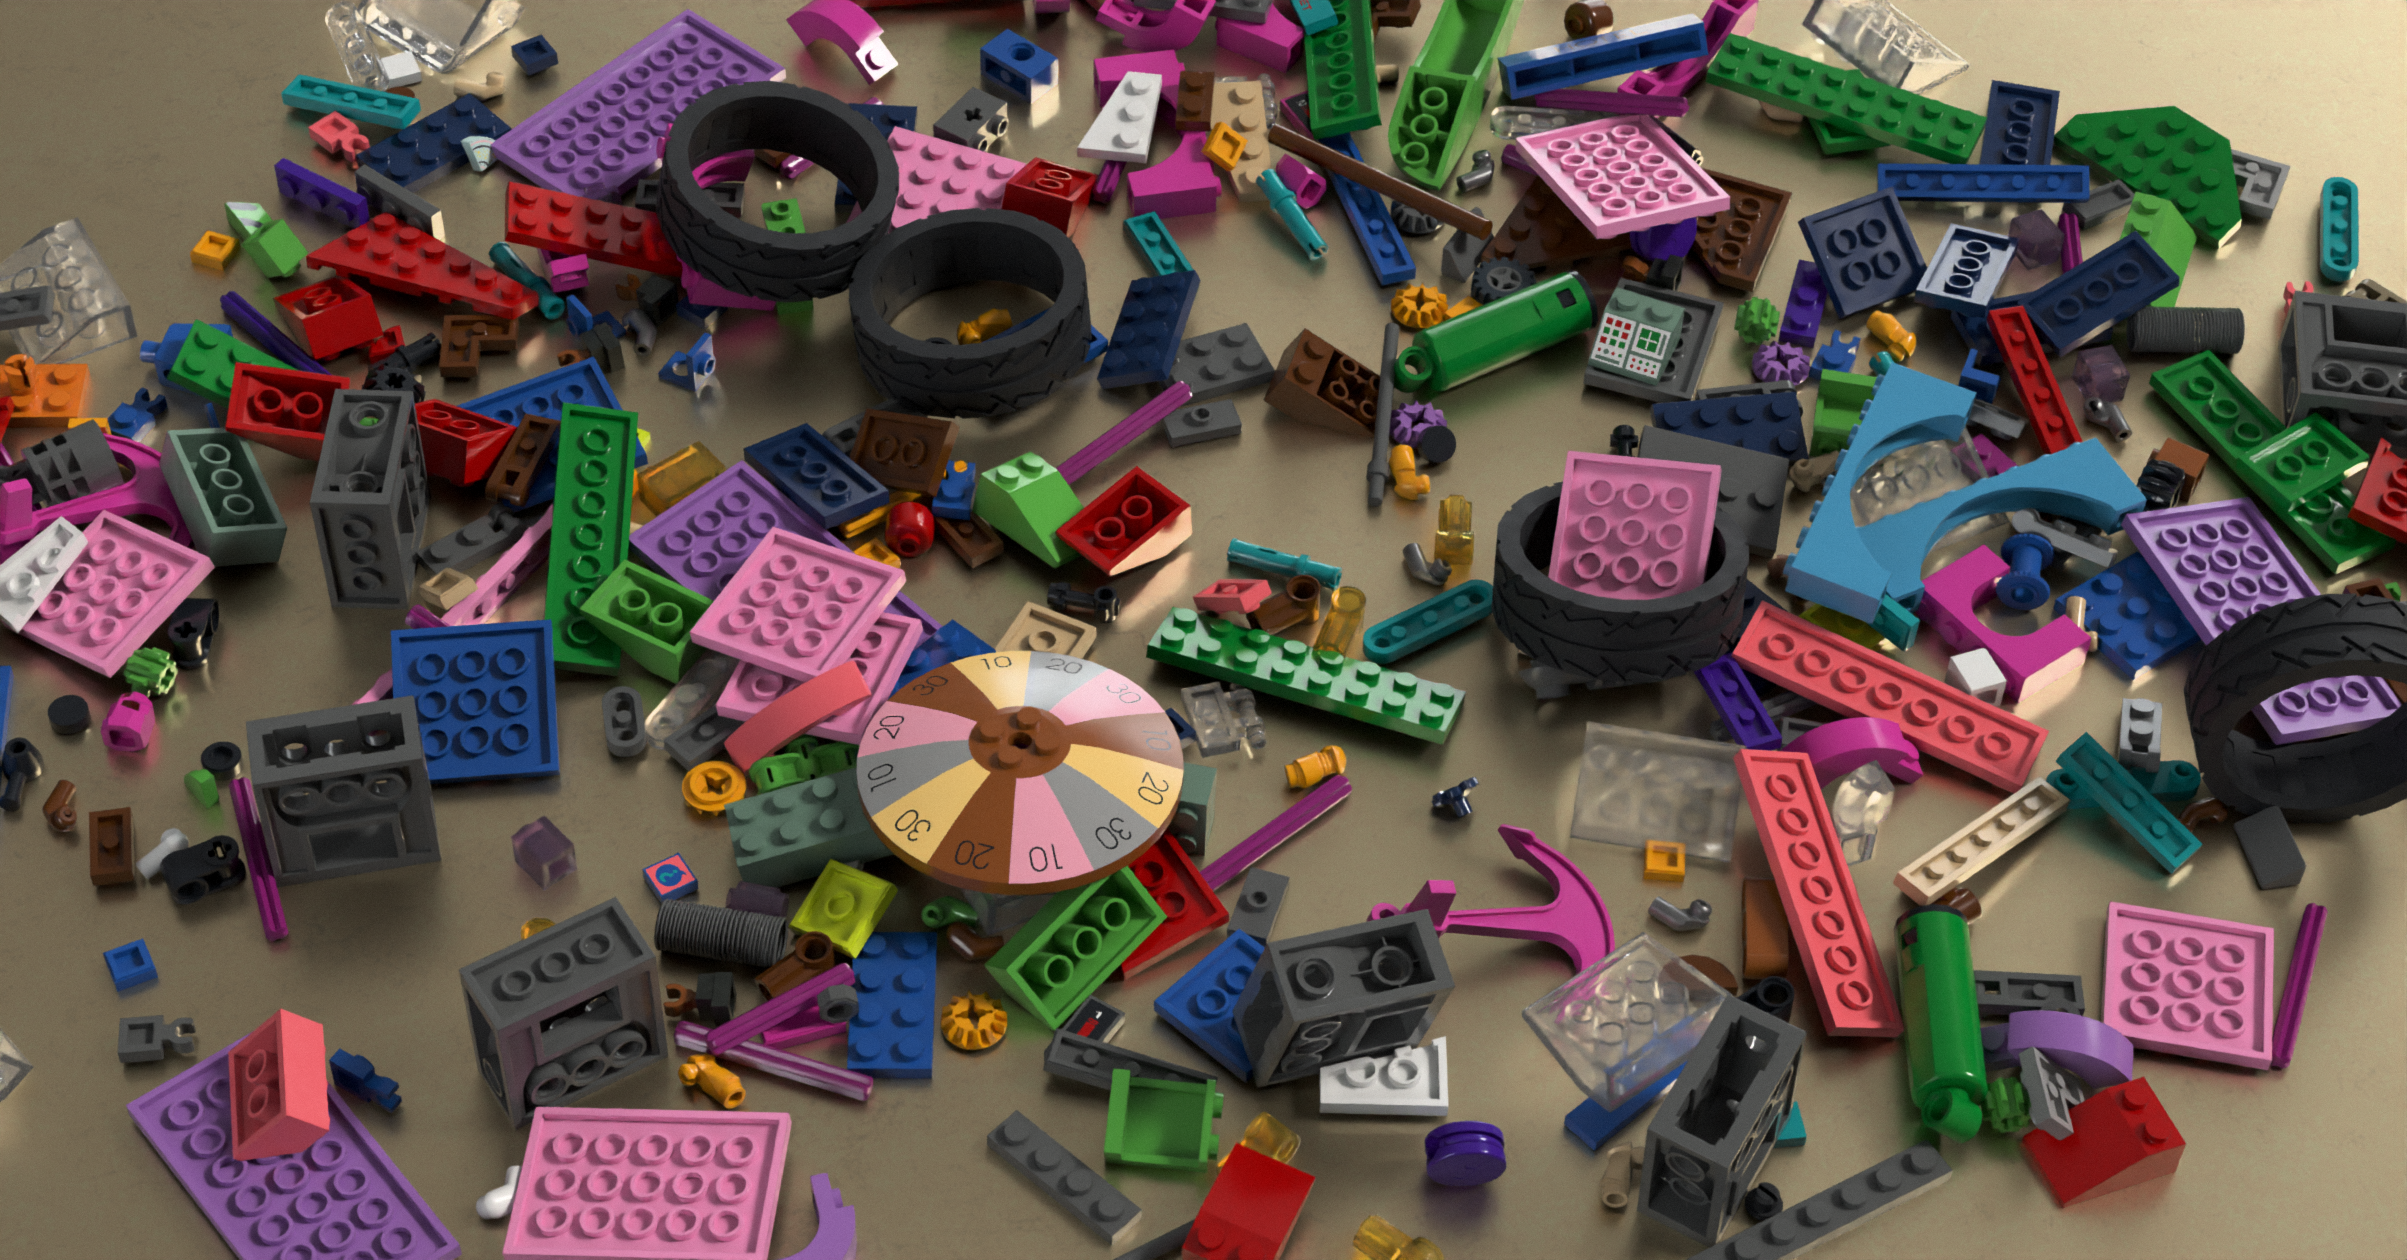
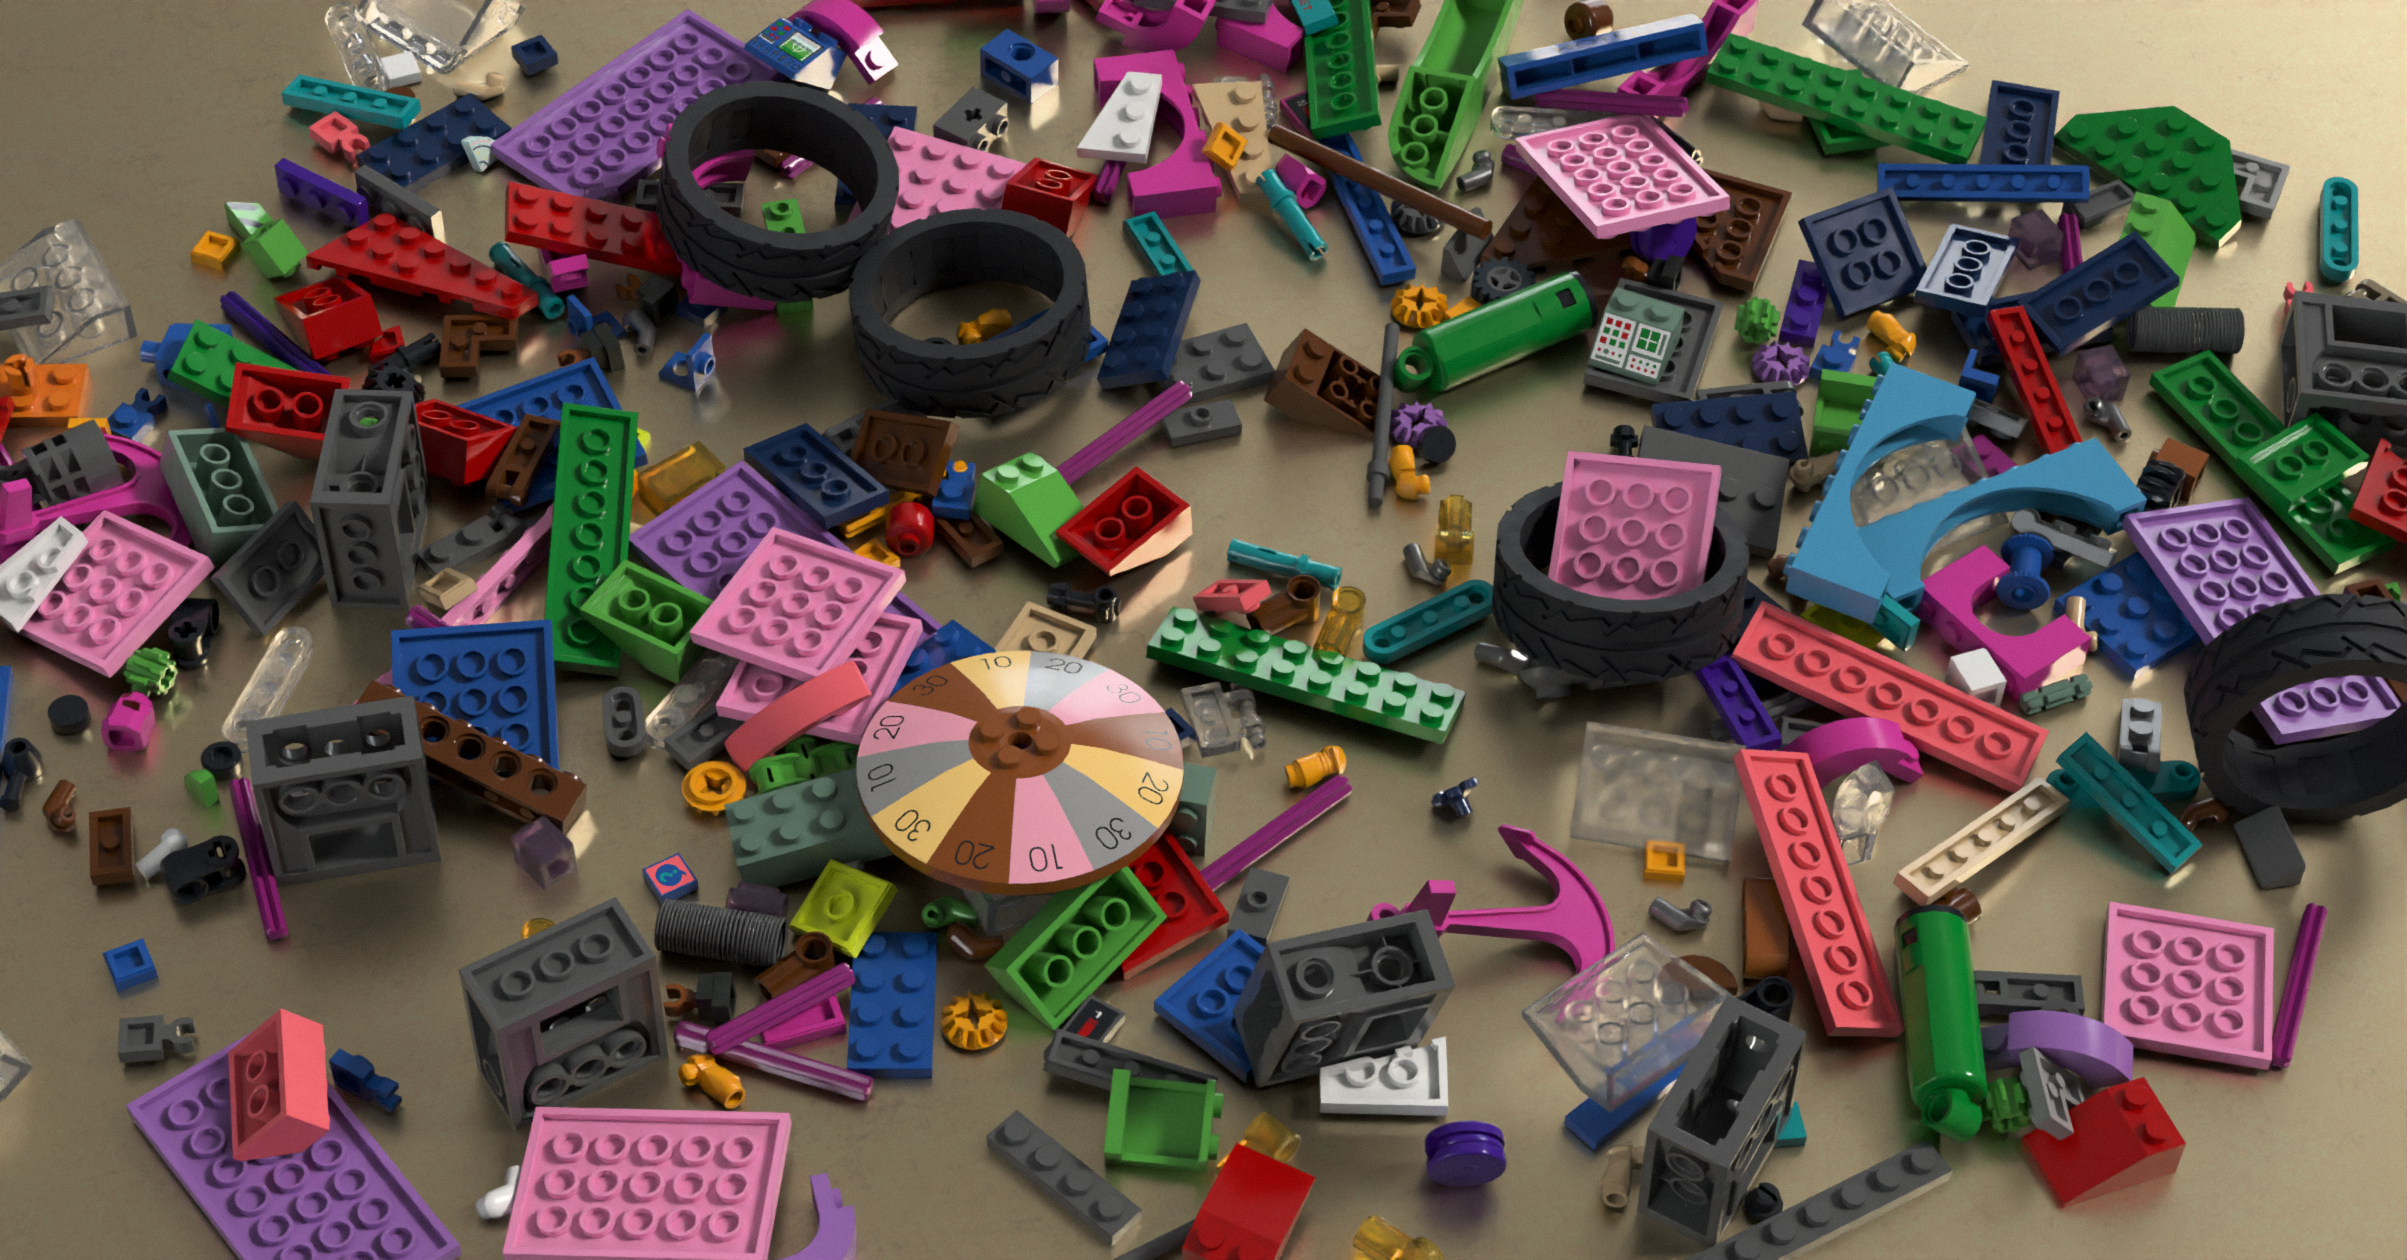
dark grey tile [817,984,859,1023] -> none
reddish brown plate [1176,71,1215,132] -> none
none -> dark grey plate [211,501,325,636]
none -> clear plate [222,627,315,753]
none -> reddish brown brick [356,680,587,841]
none -> blue slope [743,17,848,90]
none -> flat silver arm [1474,642,1533,675]
none -> sand green axle [2019,674,2093,715]

